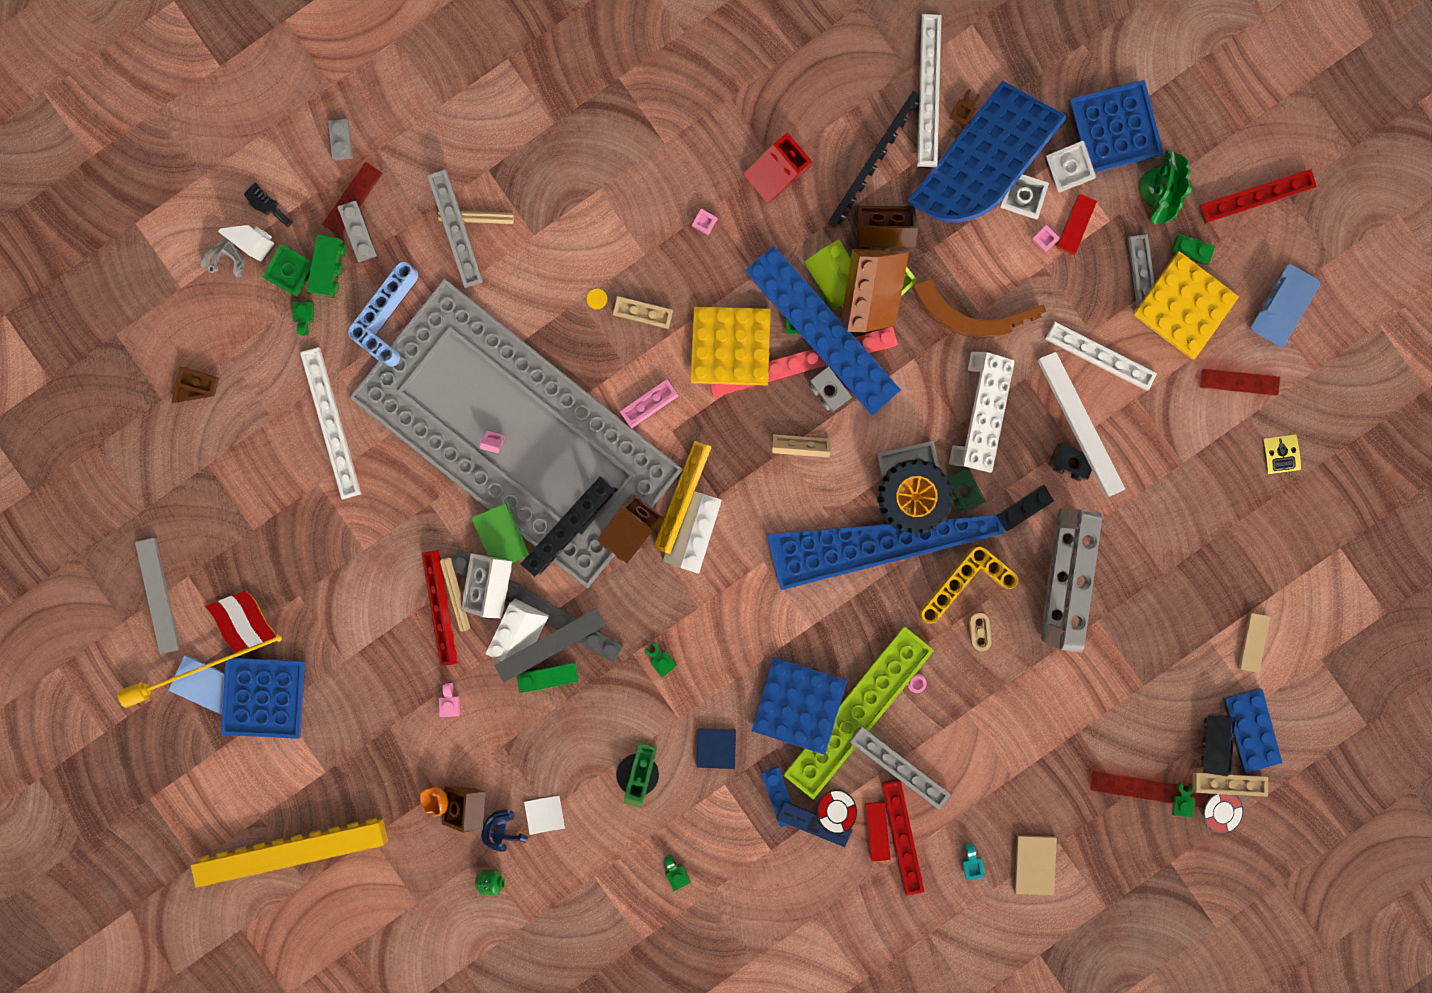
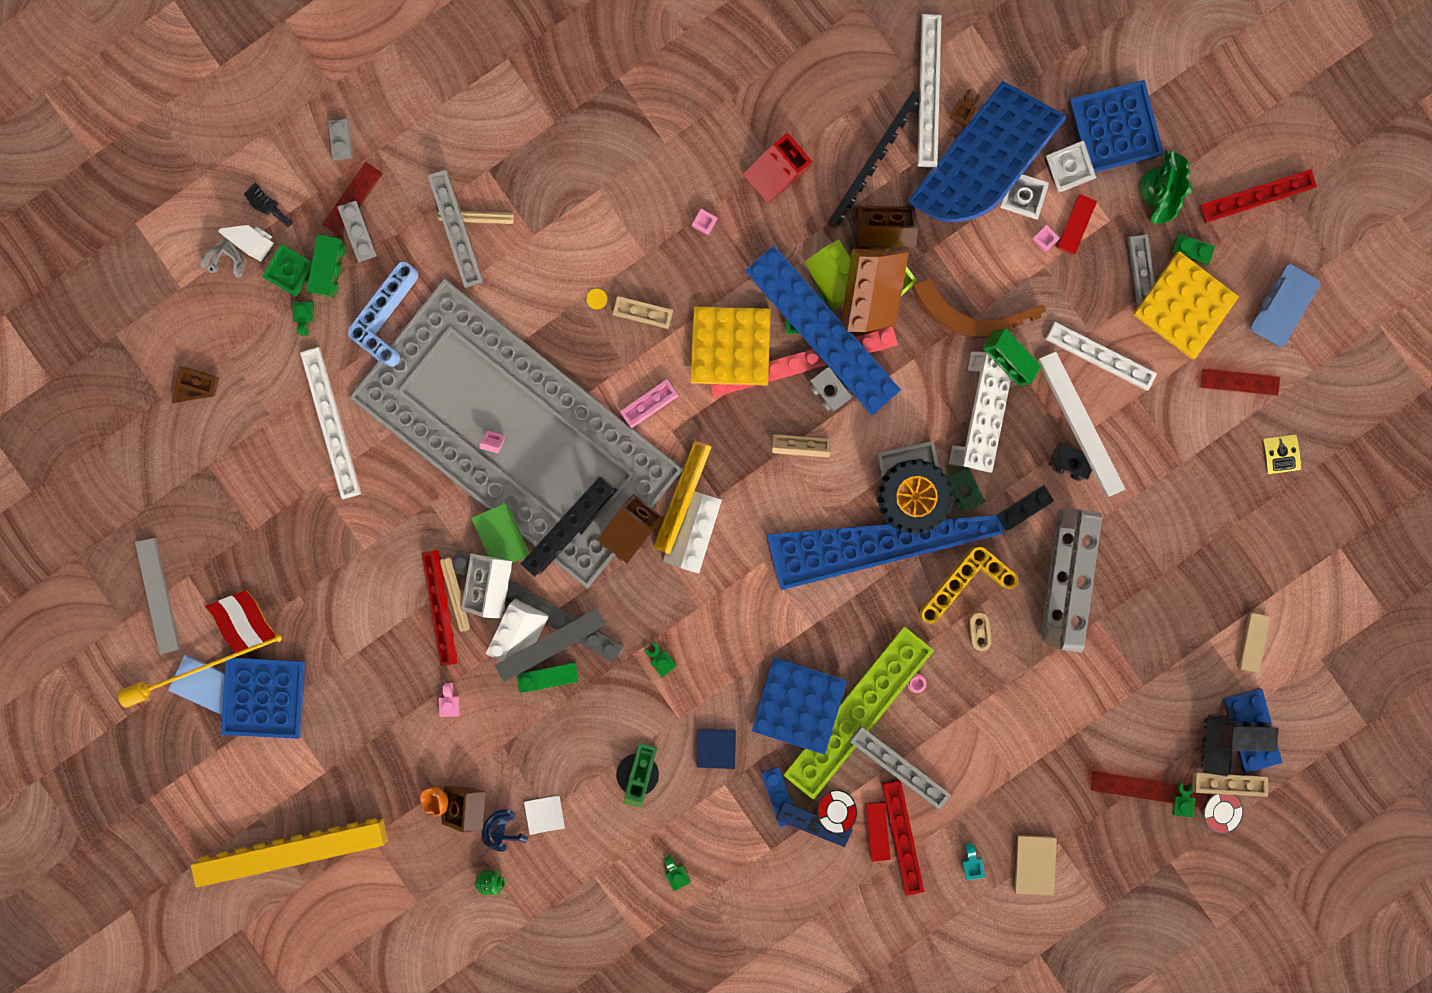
none -> green brick [982,328,1041,386]
none -> black brick [1218,720,1279,751]

